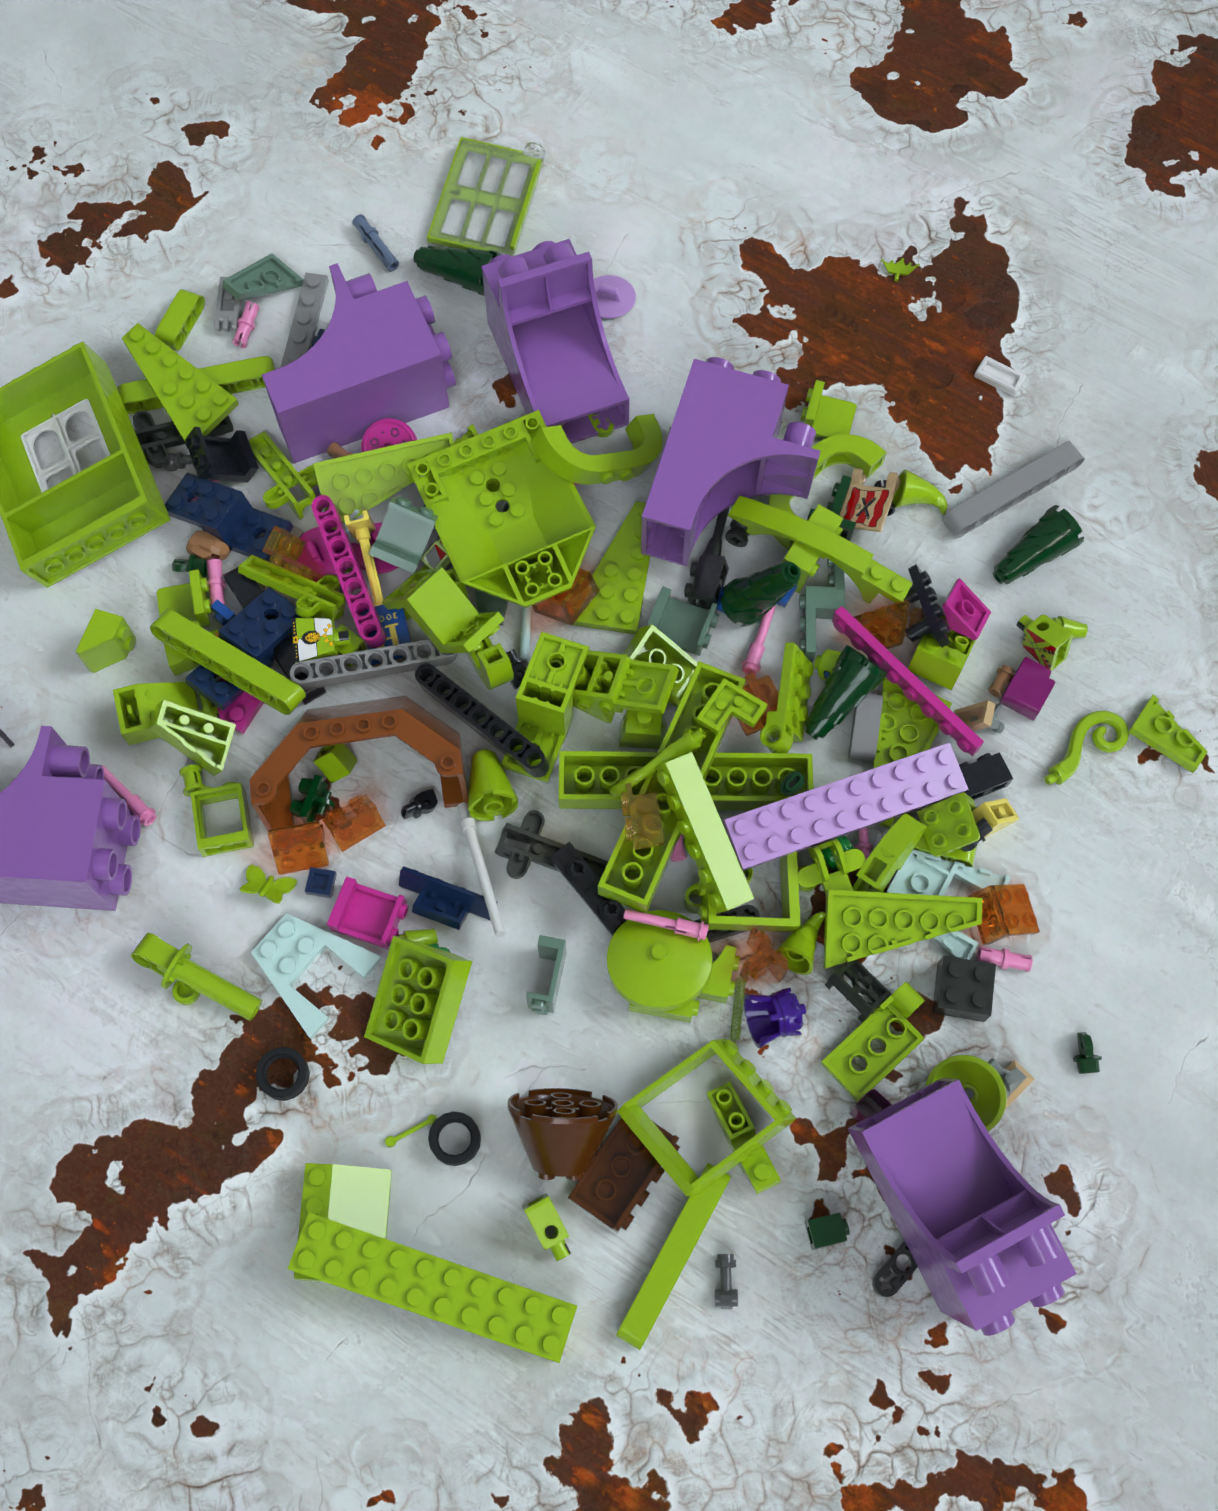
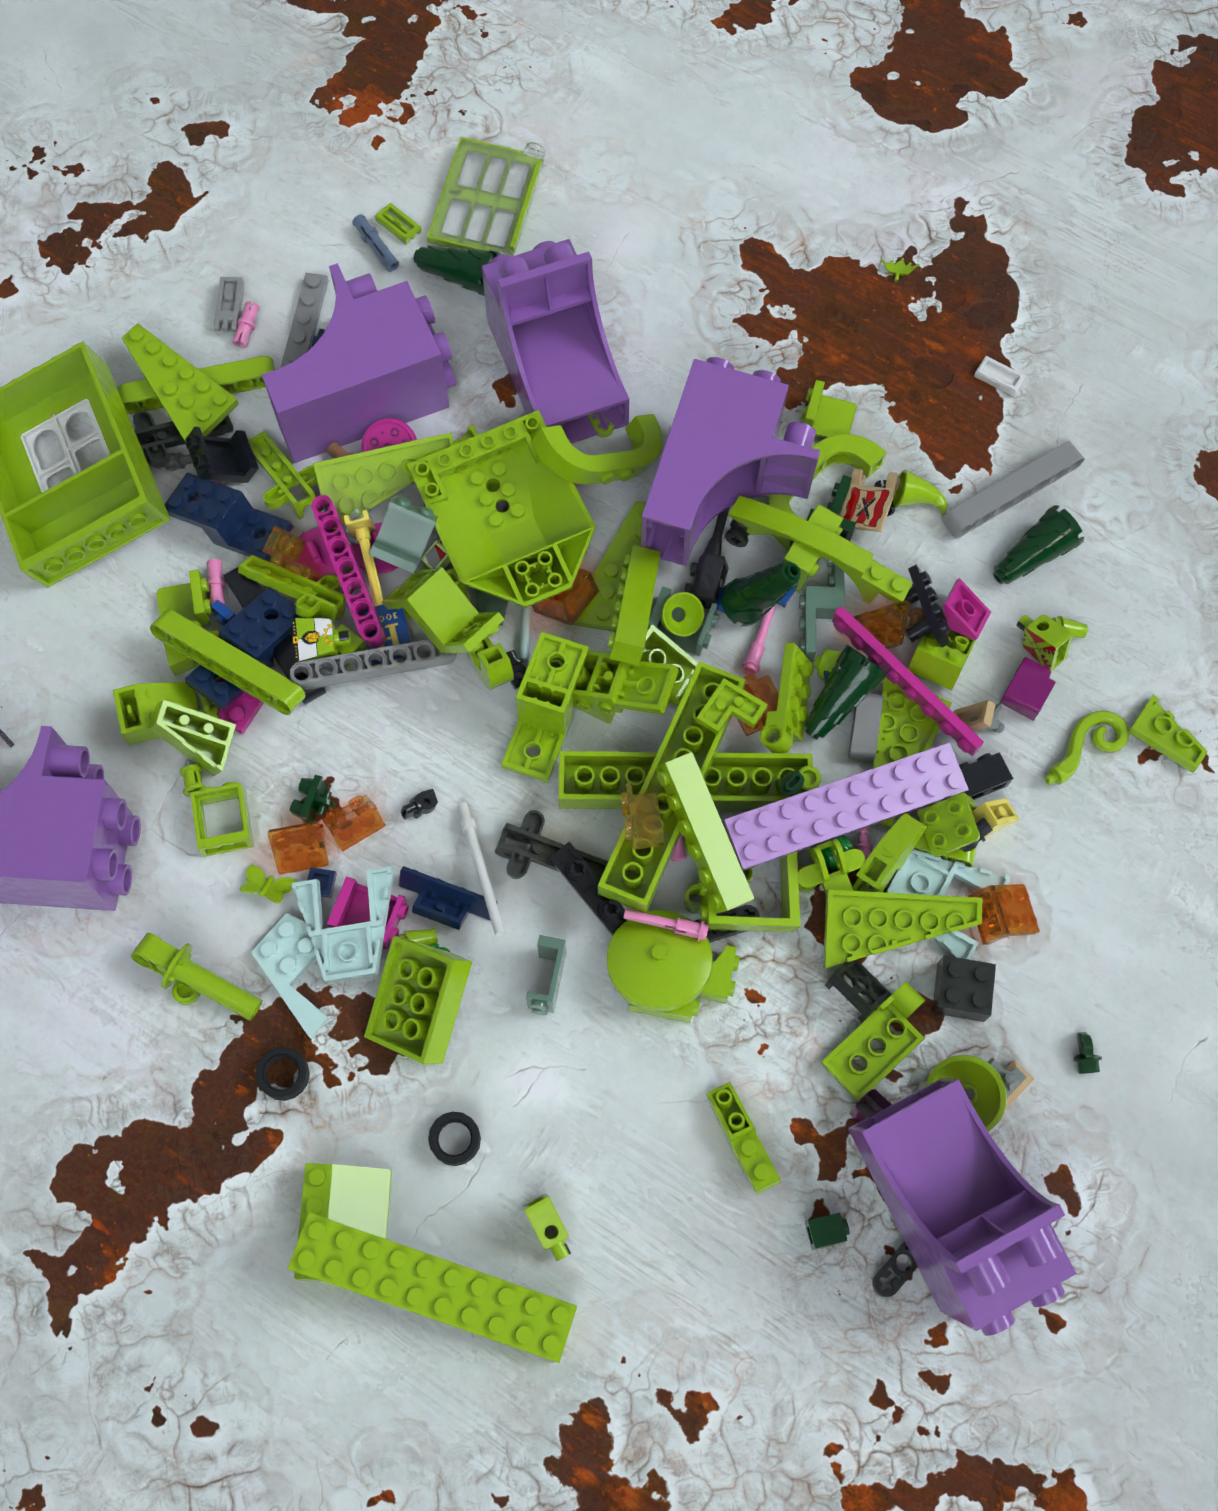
lime slope [75,609,136,673] -> none
bright pink pin [102,765,157,826] -> none
lime beam [154,289,205,351] -> none
dark green piece [172,554,207,577] -> none
medium nougat rock [186,530,231,561] -> none
sand green wing [222,253,304,301] -> none
dark orange windscreen [249,696,468,834] -> none
lime panel [313,743,357,783] -> none
lime hinge [385,1114,437,1147] -> none
black beam [415,664,550,778] -> none
lime cone [468,749,518,821] -> none
reddish brown cone [507,1088,618,1181] -> none
reddish brown bracket [568,1117,680,1233] -> none
lavender shield [594,275,636,318] -> none
lime plant [609,728,706,797] -> none
lime beam [616,1163,732,1350] -> none
lime window [617,1039,796,1197] -> none
lime torso [619,710,667,749] -> none
dark grey bar [715,1254,738,1309] -> none
lime piece [730,971,746,1044] -> none
clear orange bracket [740,928,789,983] -> none
dark purple hat [744,988,806,1048] -> none
lime hat [774,912,825,975] -> none
bright pink pin [976,946,1033,972] -> none
medium nougat pin [988,665,1015,698] -> none
none -> light aqua wing [292,866,394,983]
none -> lime tile [375,203,422,245]
none -> lime brick [607,545,661,666]
none -> lime piece [660,592,704,637]
none -> lime tile [798,766,821,792]

